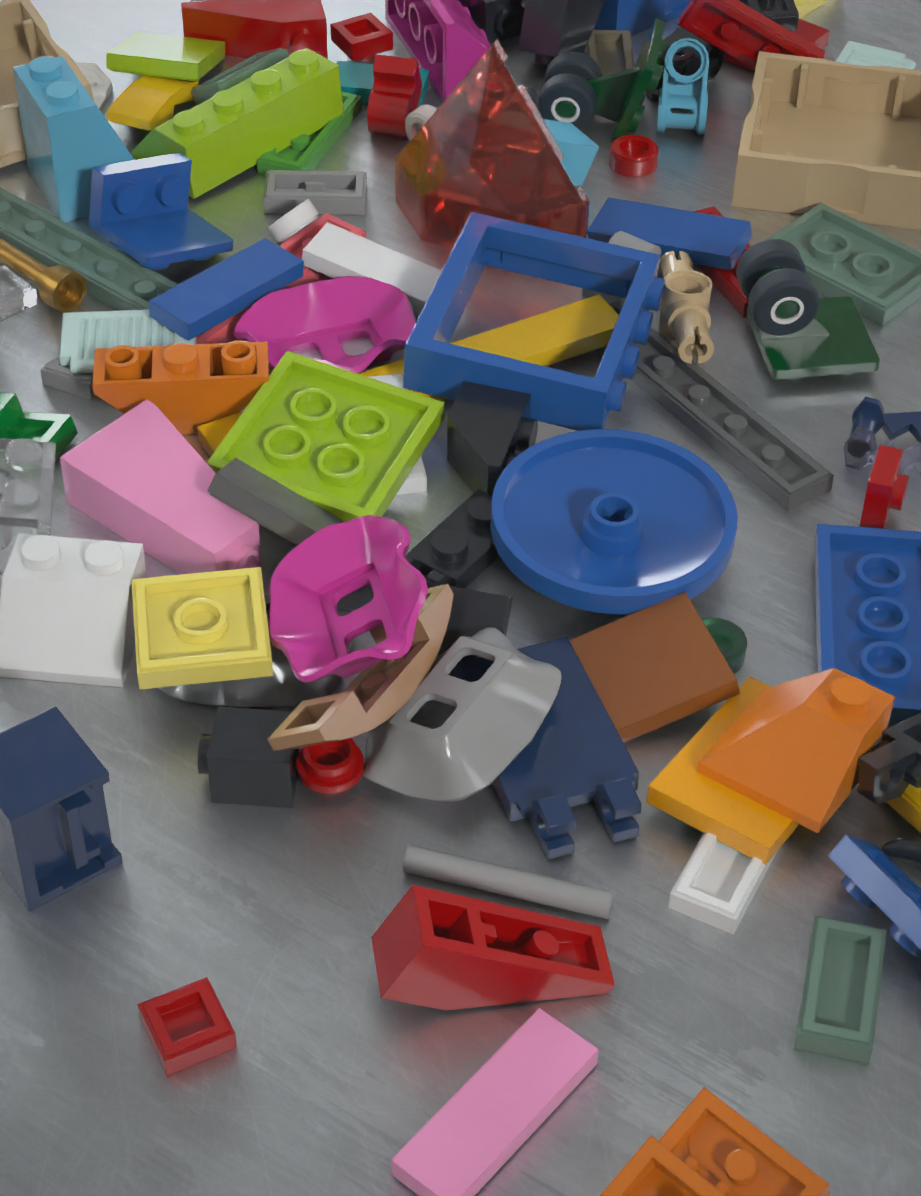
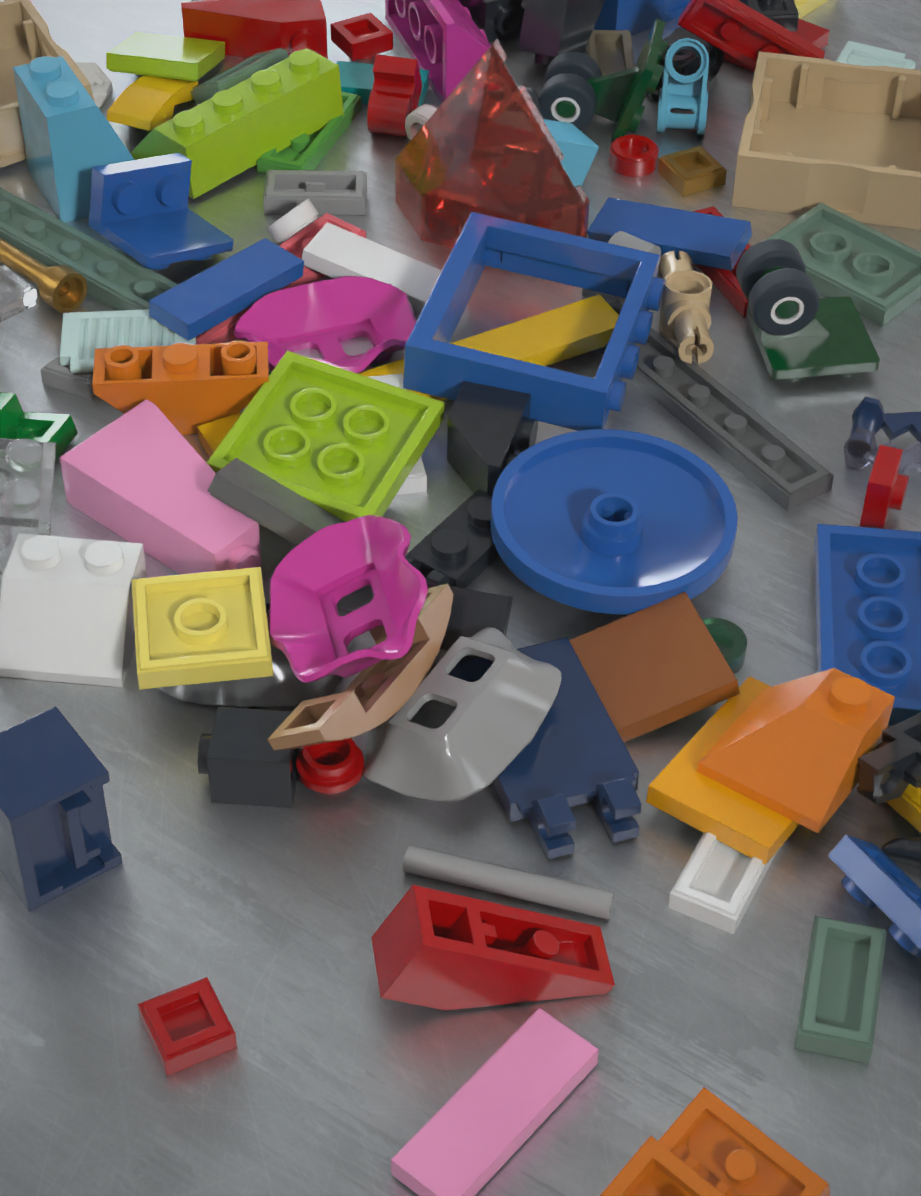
none -> pearl gold tile [657,145,727,197]

